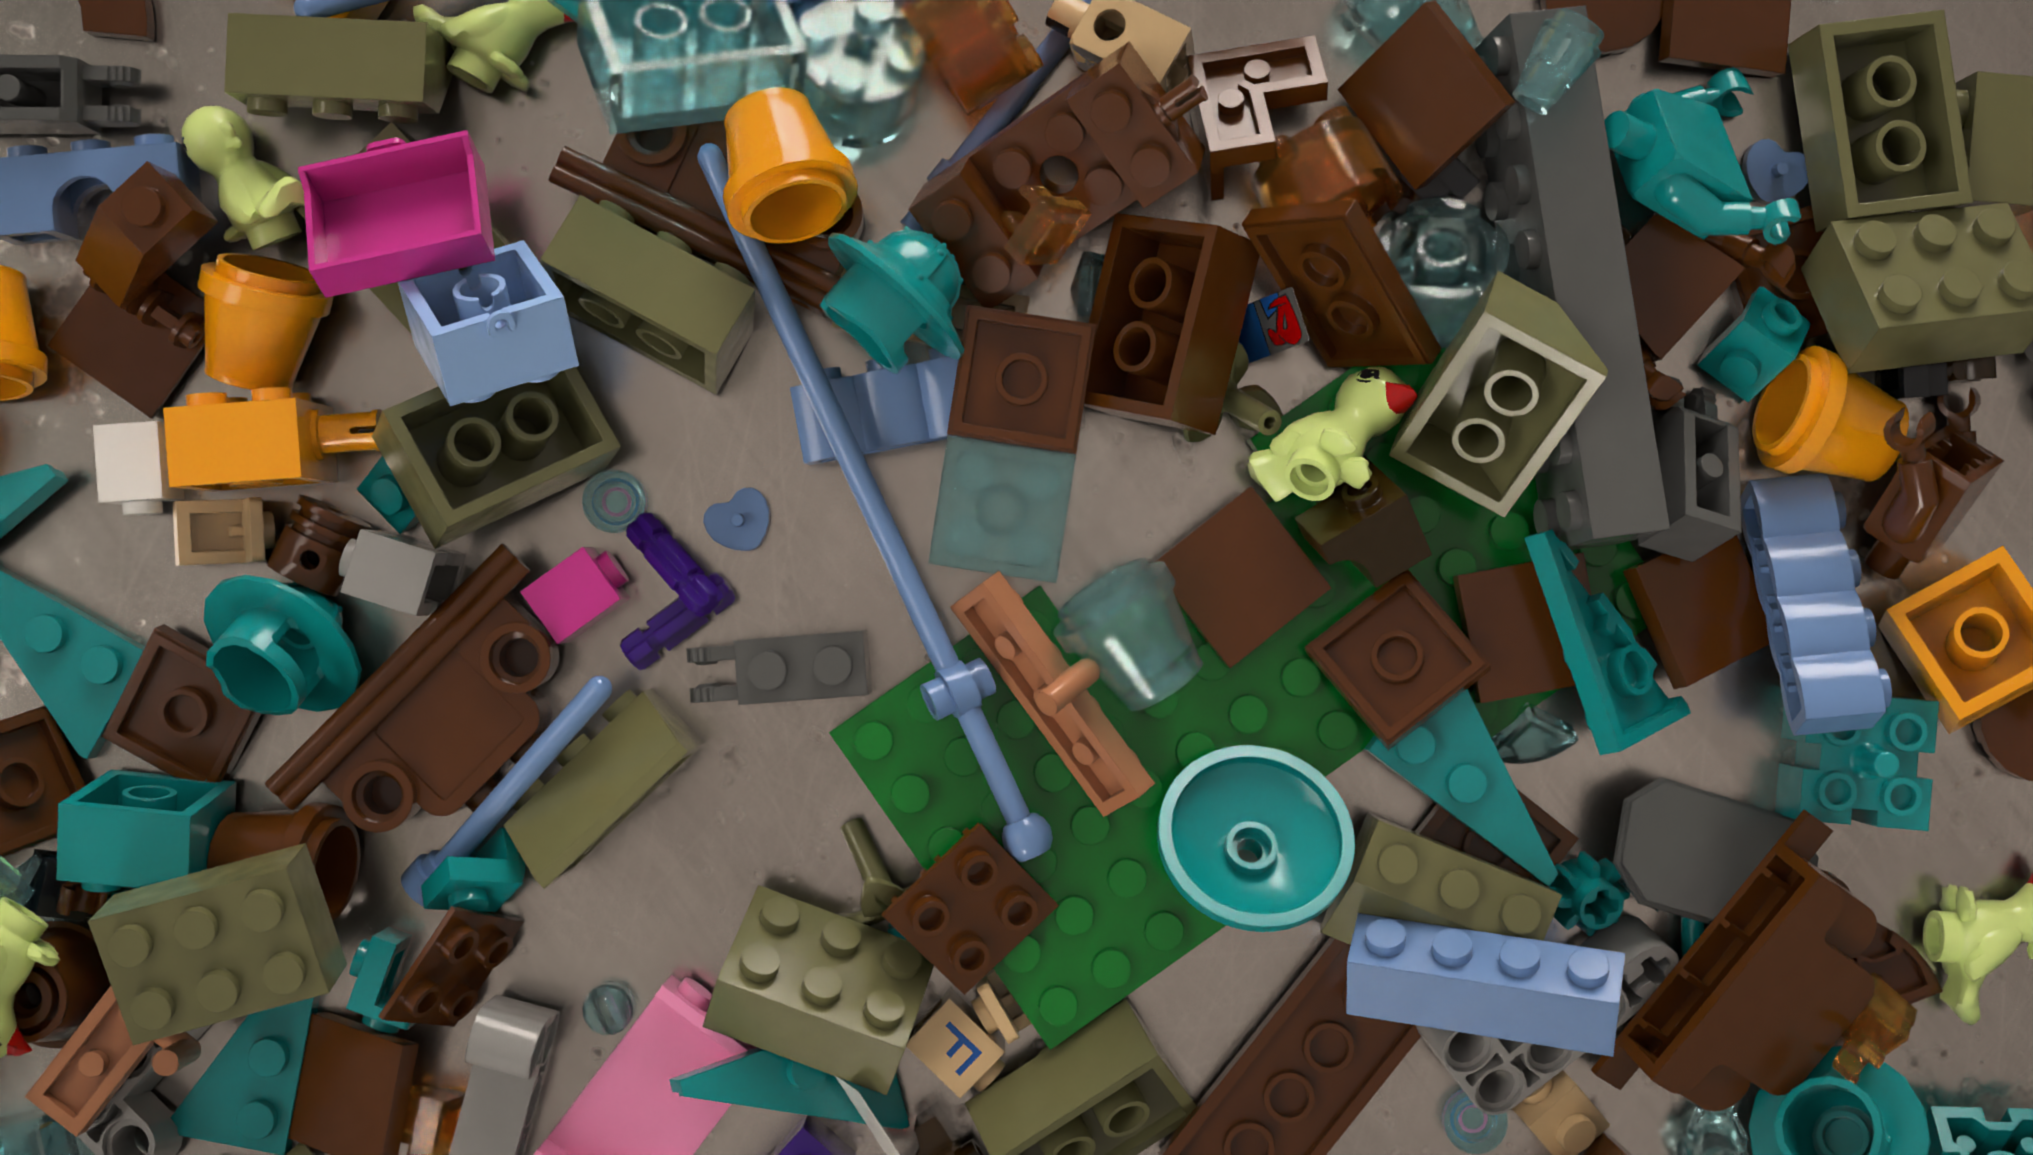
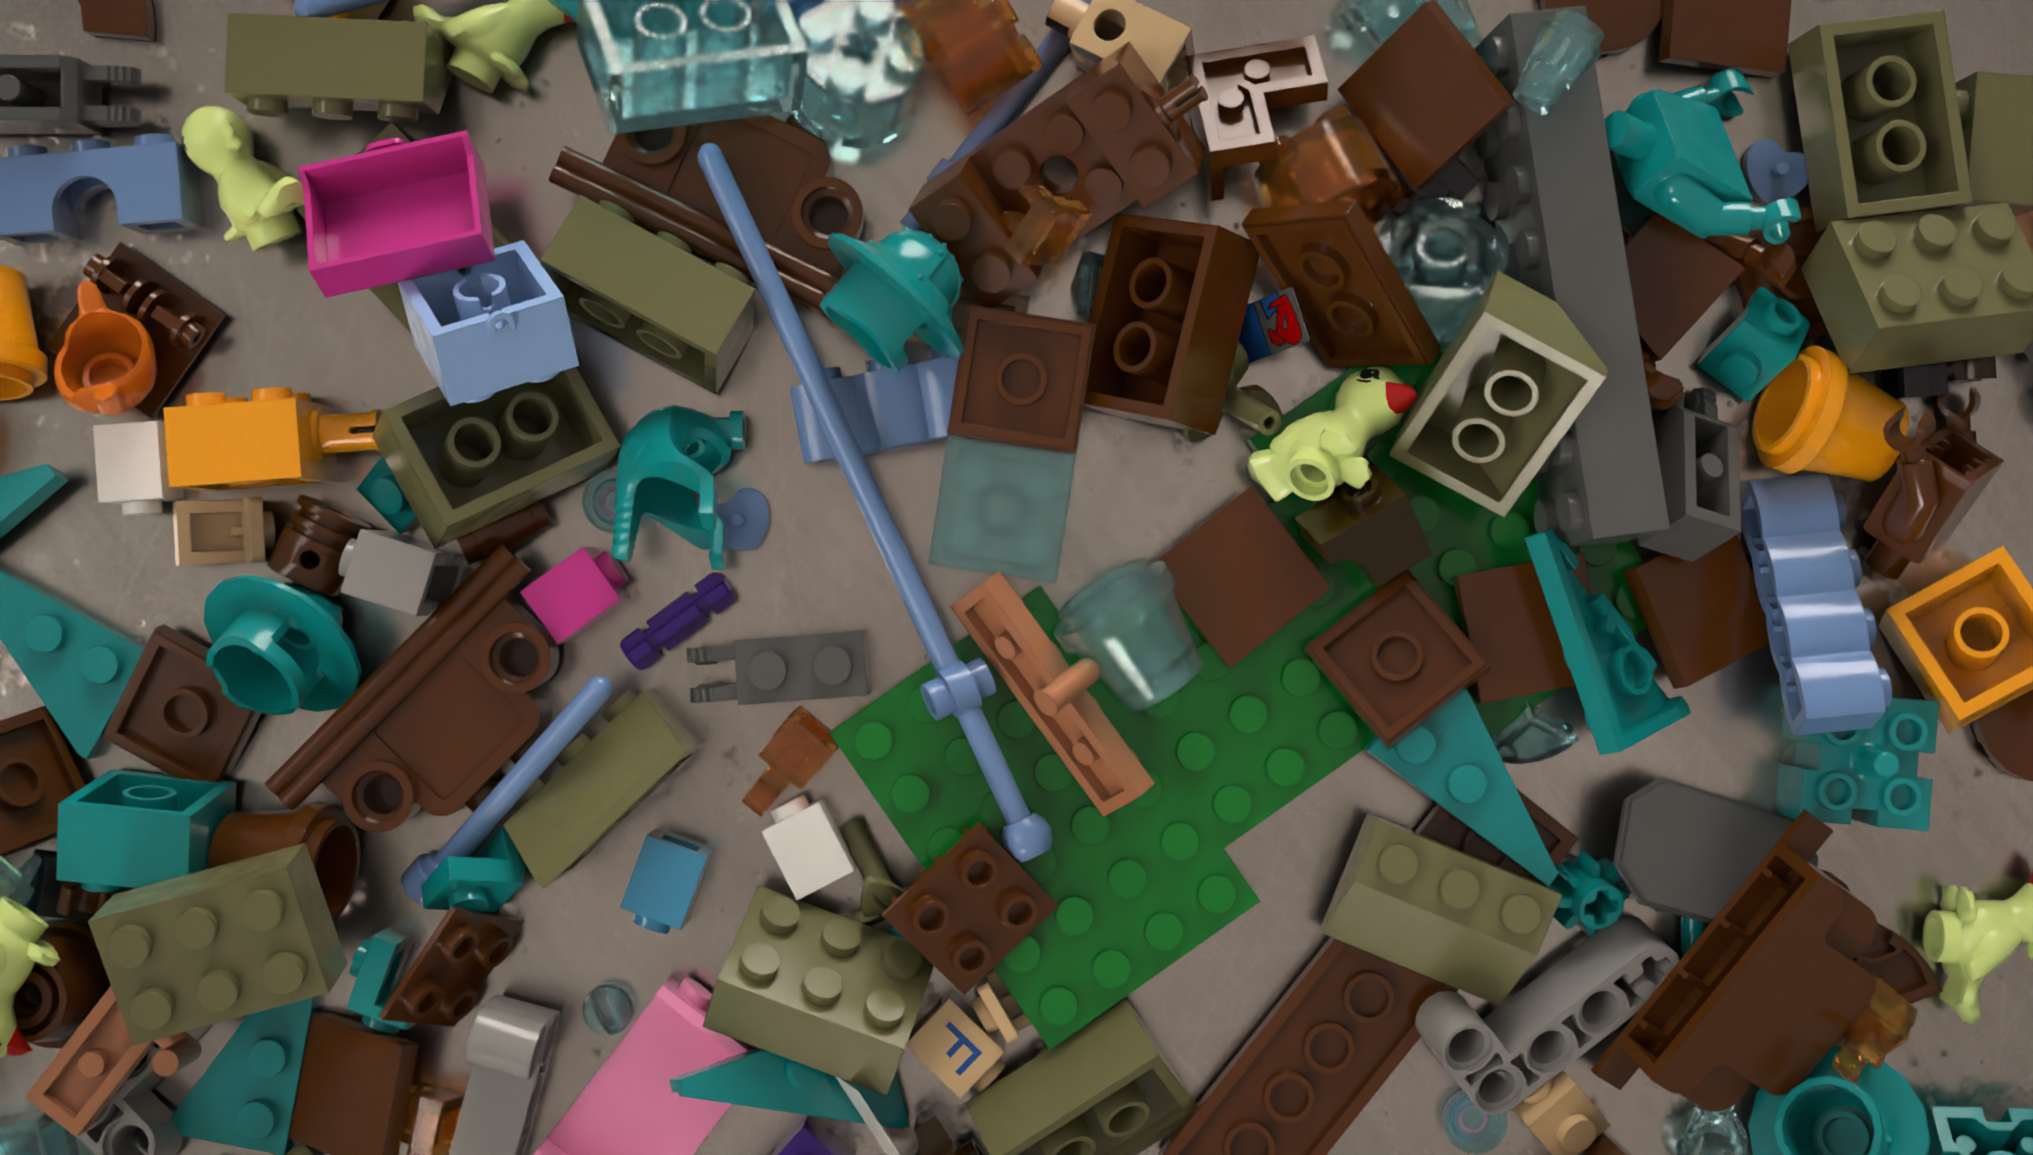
reddish brown slope [75,161,219,309] -> none
light orange piece [197,253,334,390] -> none
dark purple axle [626,512,723,618] -> none
light orange piece [723,87,858,244] -> none
teal dish [1157,745,1355,932] -> none
medium blue brick [1346,913,1625,1057] -> none
none -> orange hair [54,281,157,416]
none -> reddish brown cone [457,500,550,565]
none -> teal piece [611,405,746,570]
none -> dark azure brick [620,829,715,934]
none -> clear orange piece [741,706,839,817]
none -> white brick [762,794,857,900]

